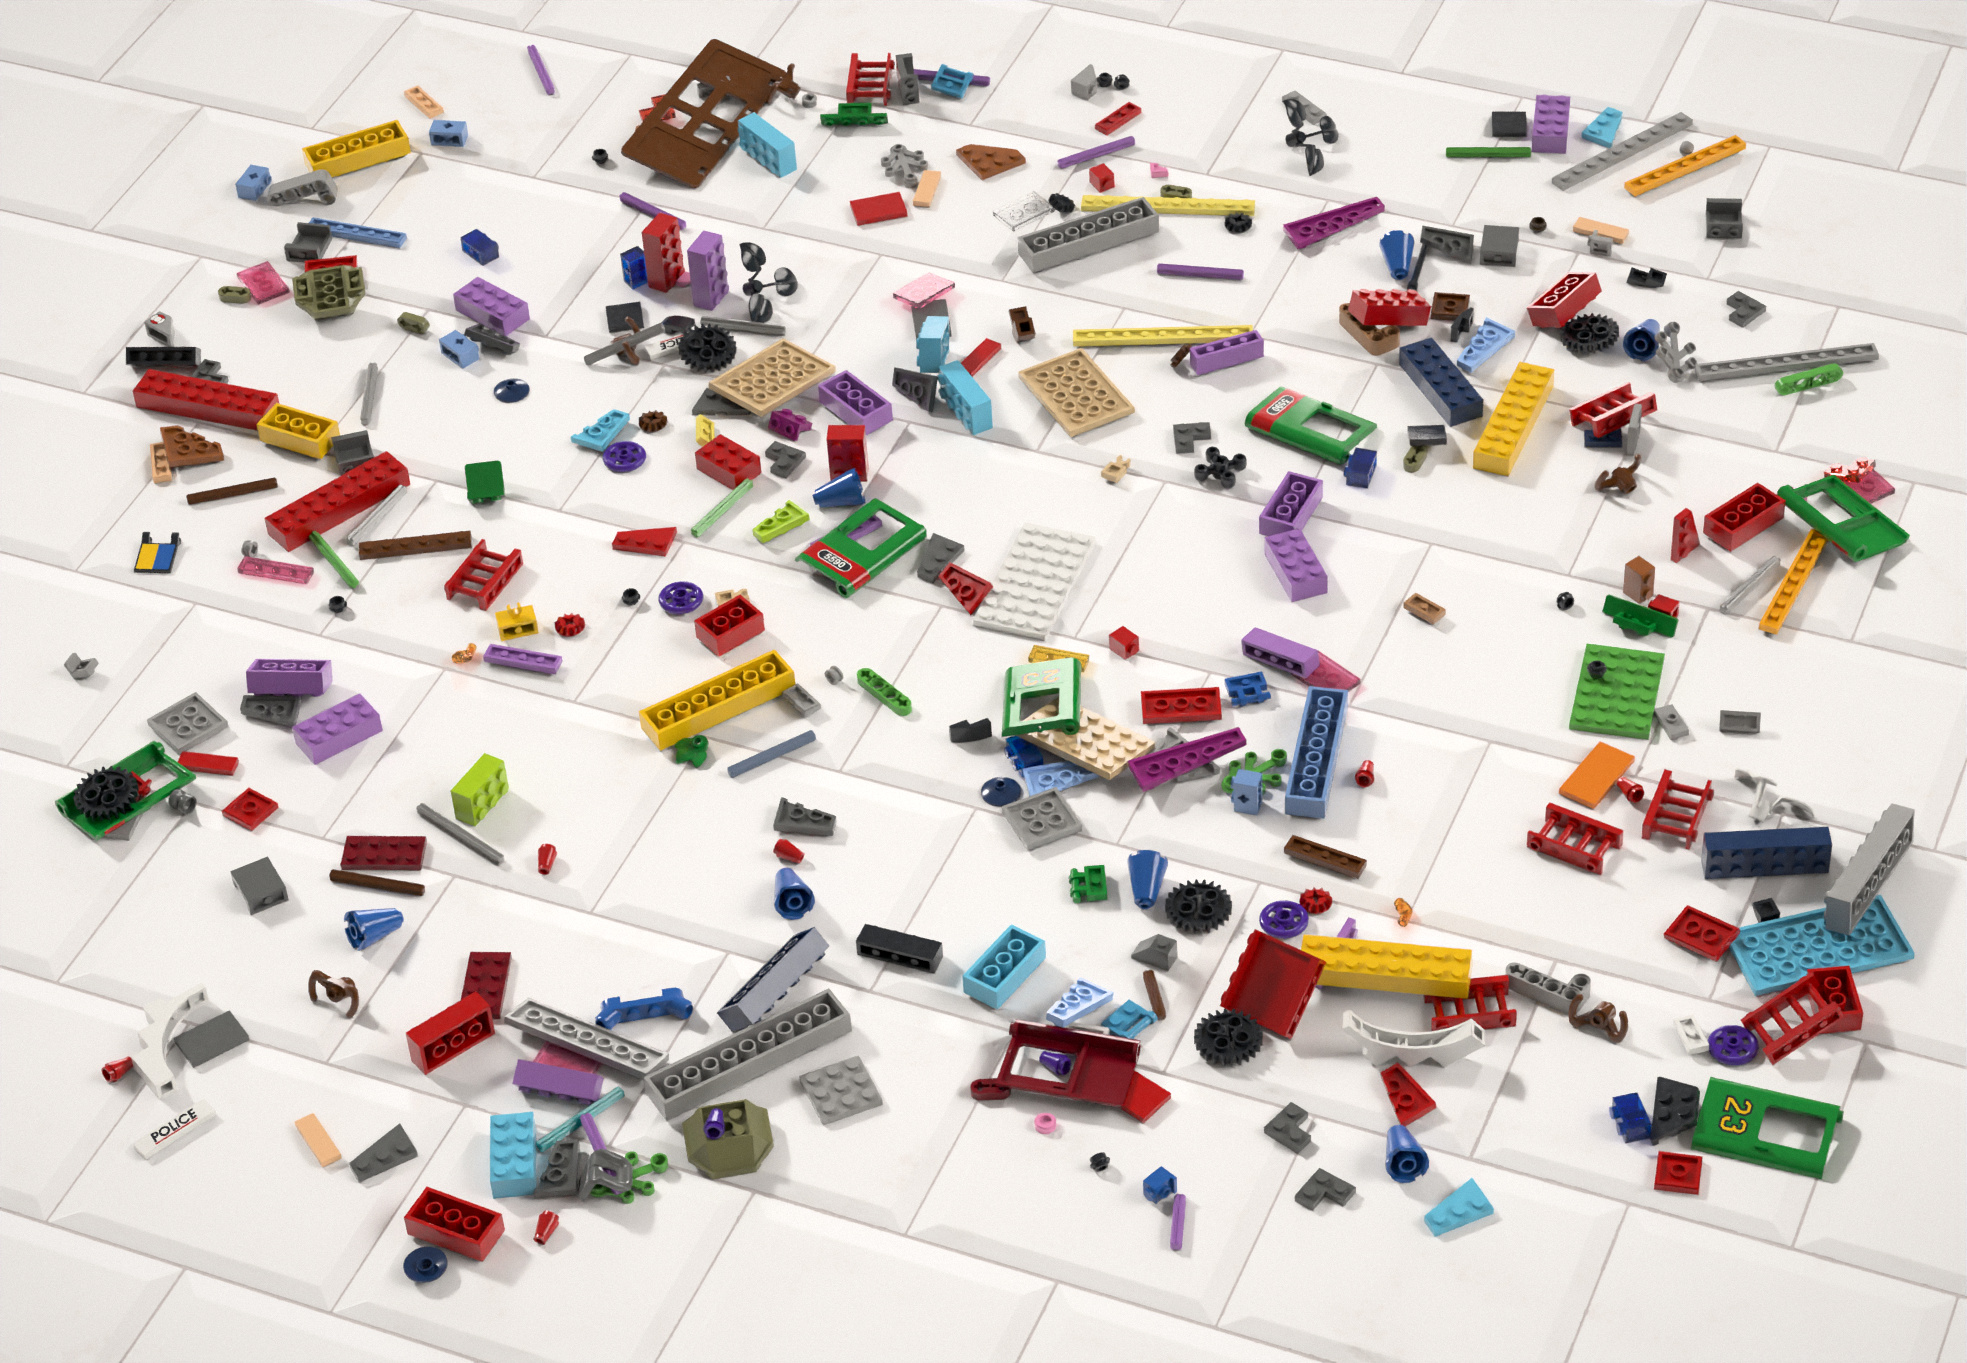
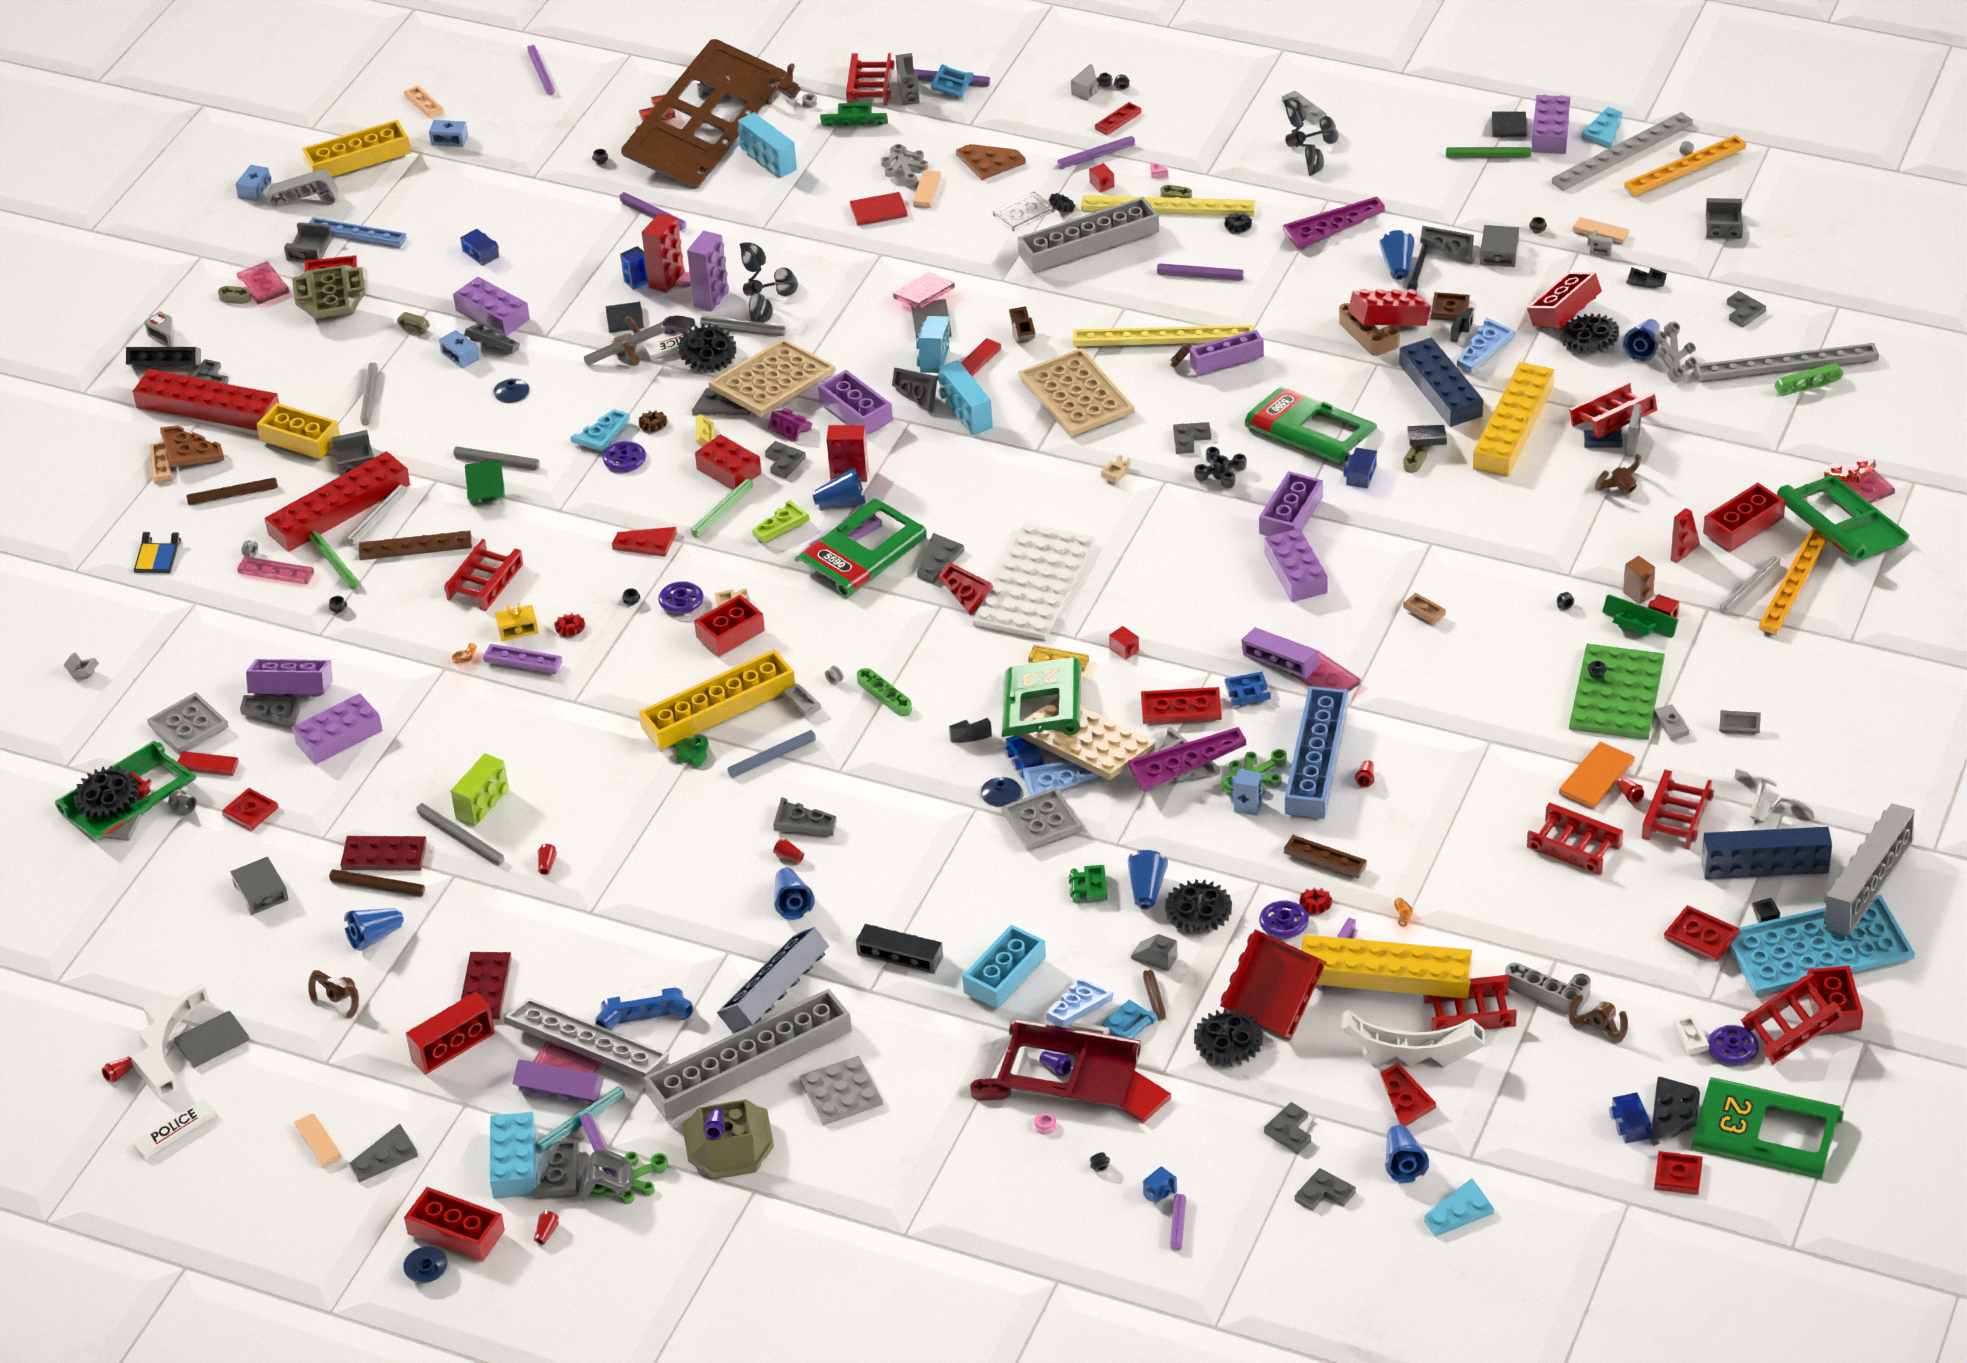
none -> light grey axle [453,446,540,470]

